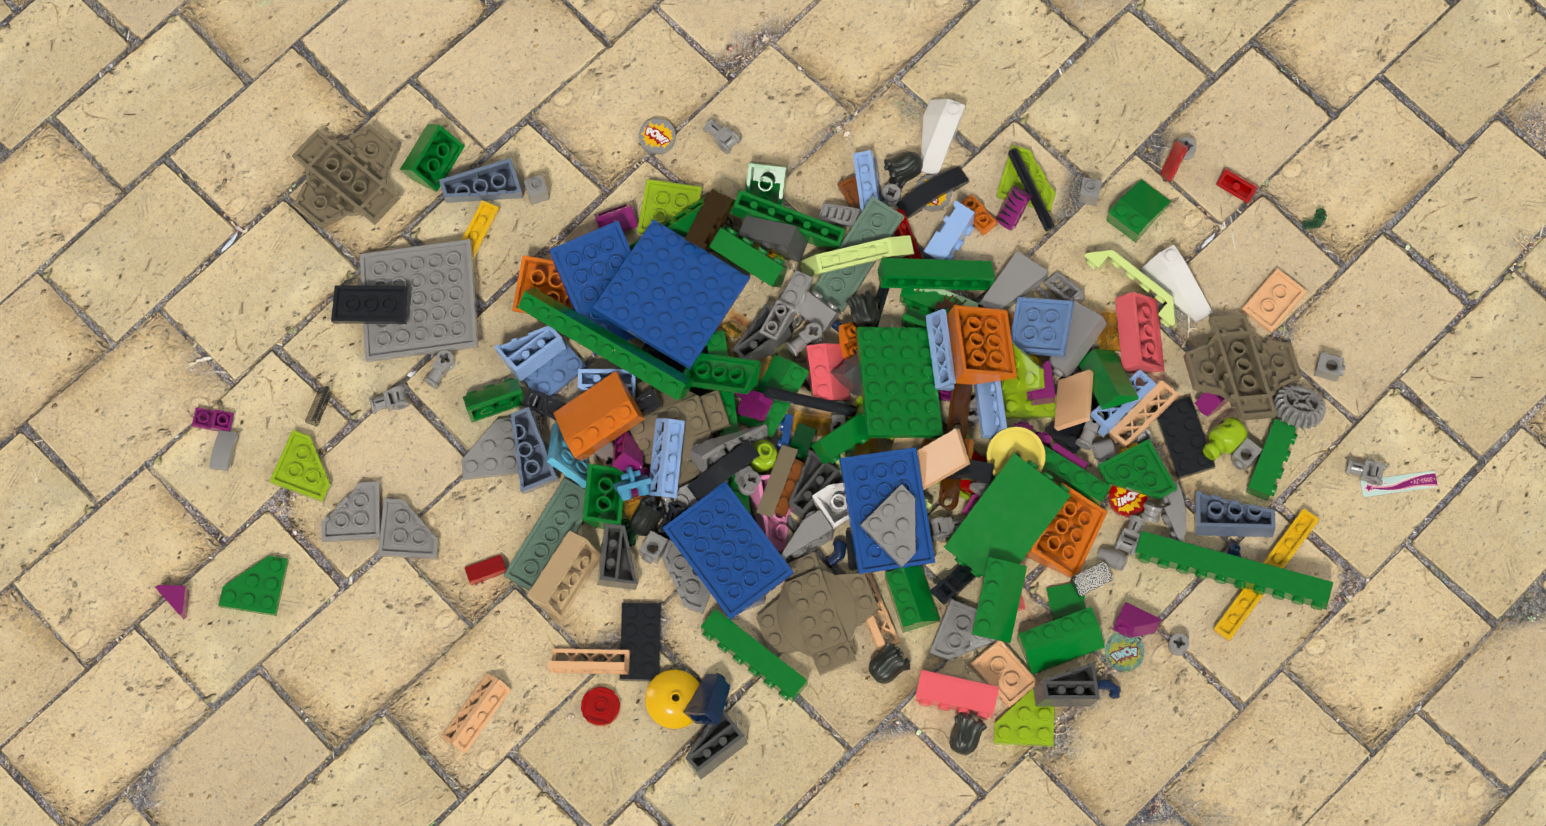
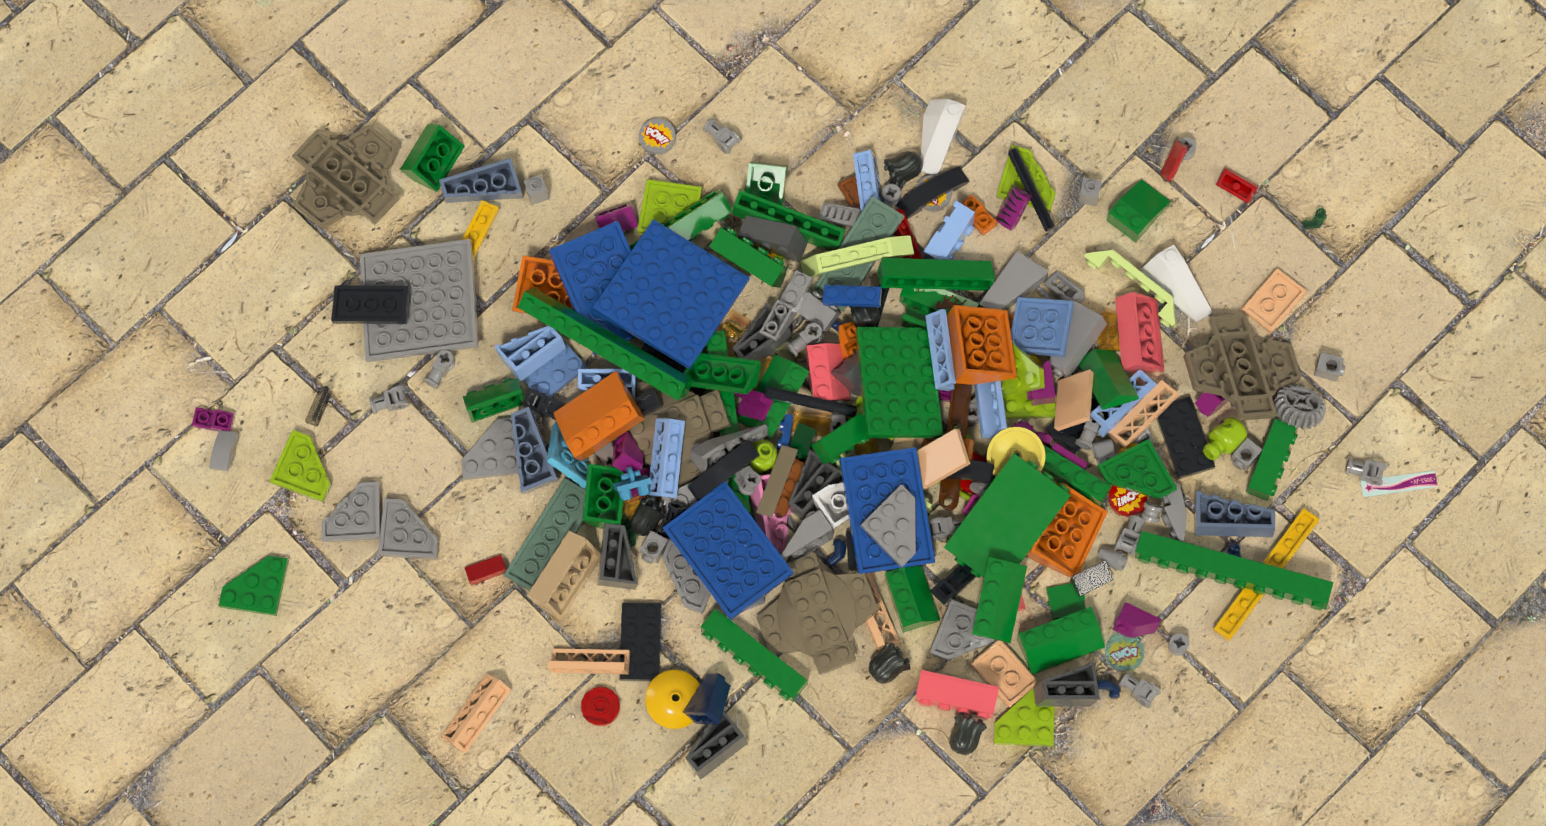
magenta slope [155,585,189,620] -> none
dark brown wedge [684,189,735,251] -> none
none -> blue plate [823,285,882,307]
none -> light grey connector [1118,671,1161,708]

